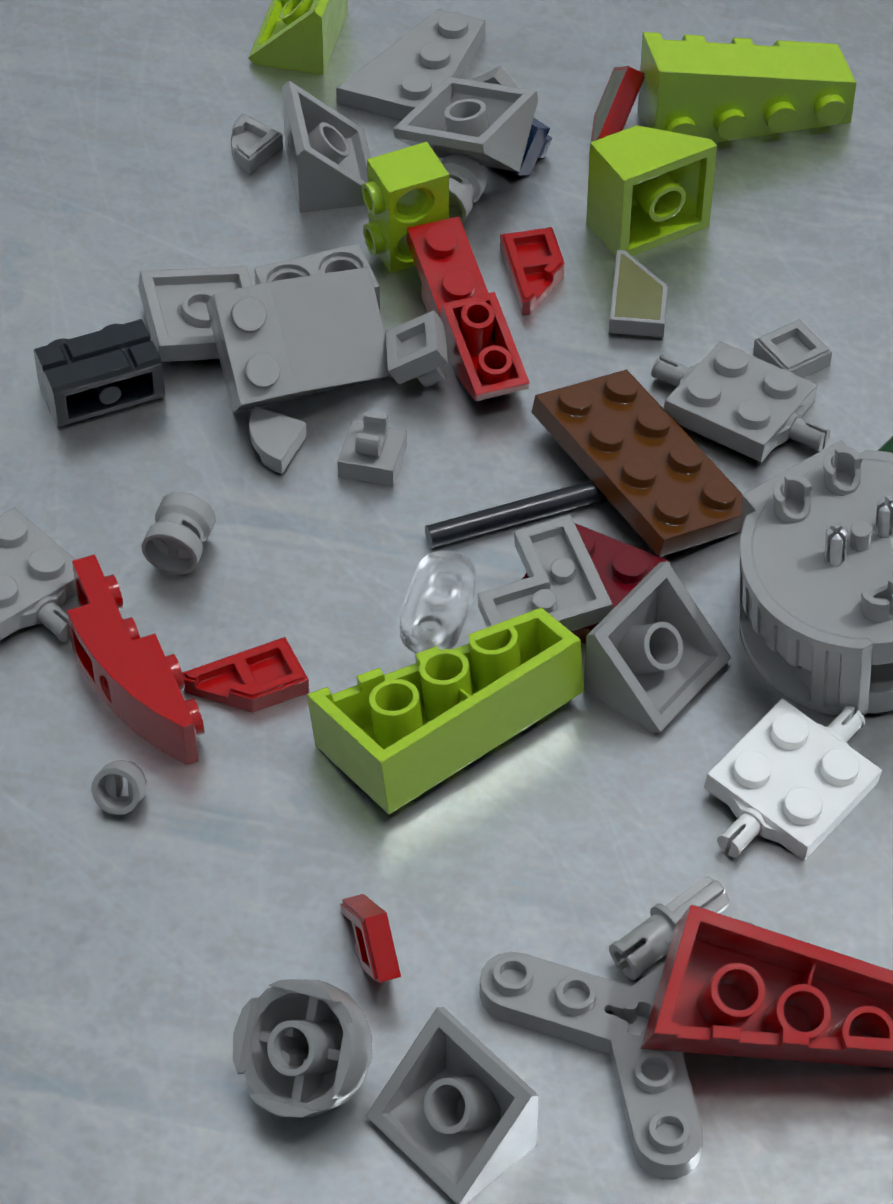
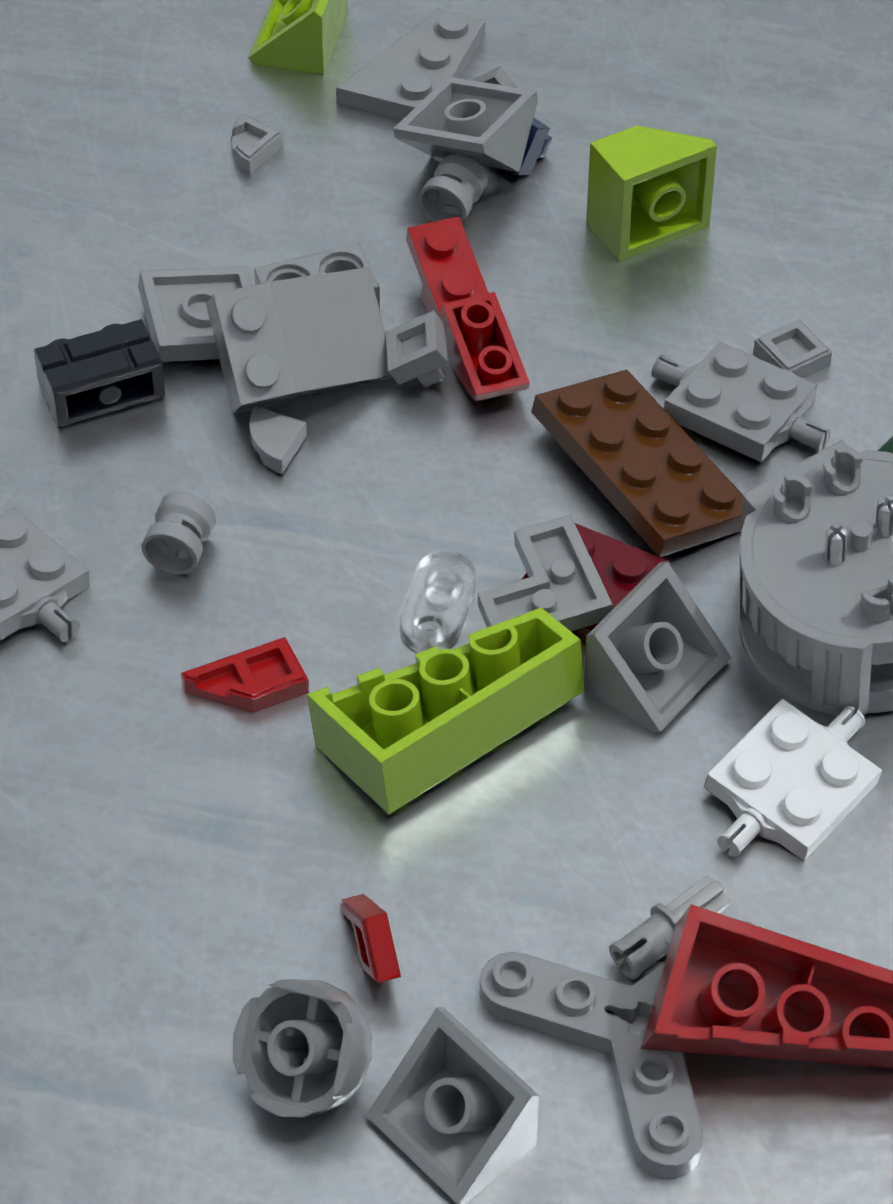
red slope [67,554,205,765] -> none
light grey hinge [91,760,147,815] -> none
light grey slope [282,81,371,213] -> none
light grey tile [337,411,407,487] -> none
lime brick [362,142,449,273] -> none
black bar [425,480,608,548] -> none
red tile [500,227,565,316] -> none
red tile [589,66,645,156] -> none
tile [609,250,668,337] -> none
lime wedge [637,32,857,143] -> none

